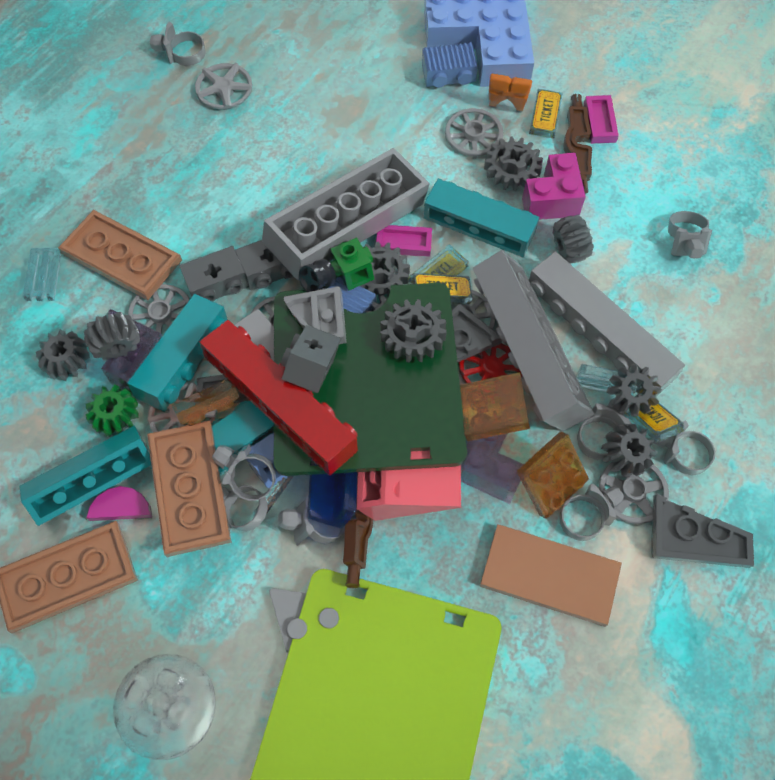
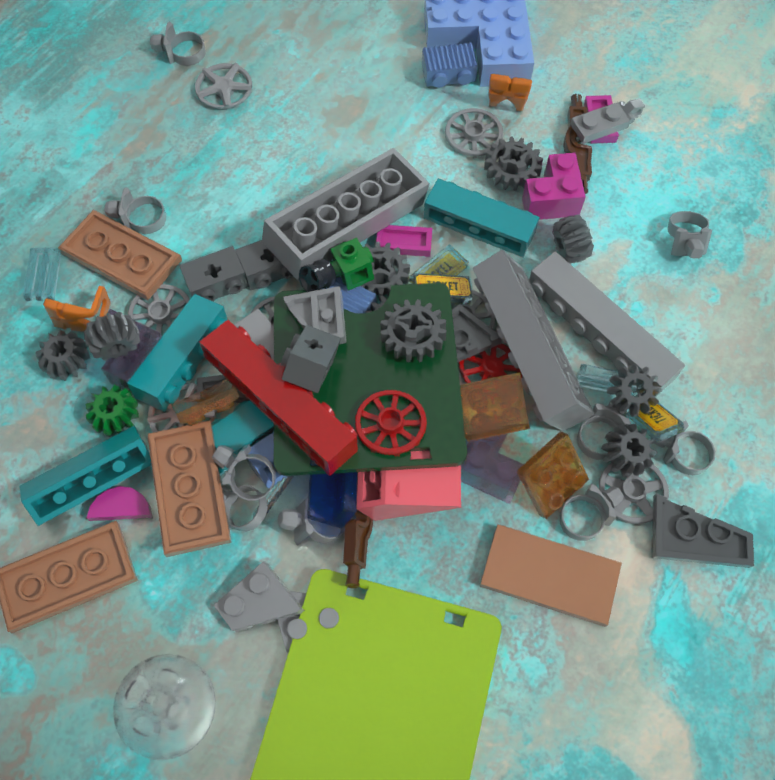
tile [529,89,563,138] -> none
none -> orange piece [43,286,111,332]
none -> light grey piece [104,187,166,234]
none -> light grey wing [214,561,305,632]
none -> red wheel [355,390,427,456]
none -> light grey hinge [570,98,645,144]

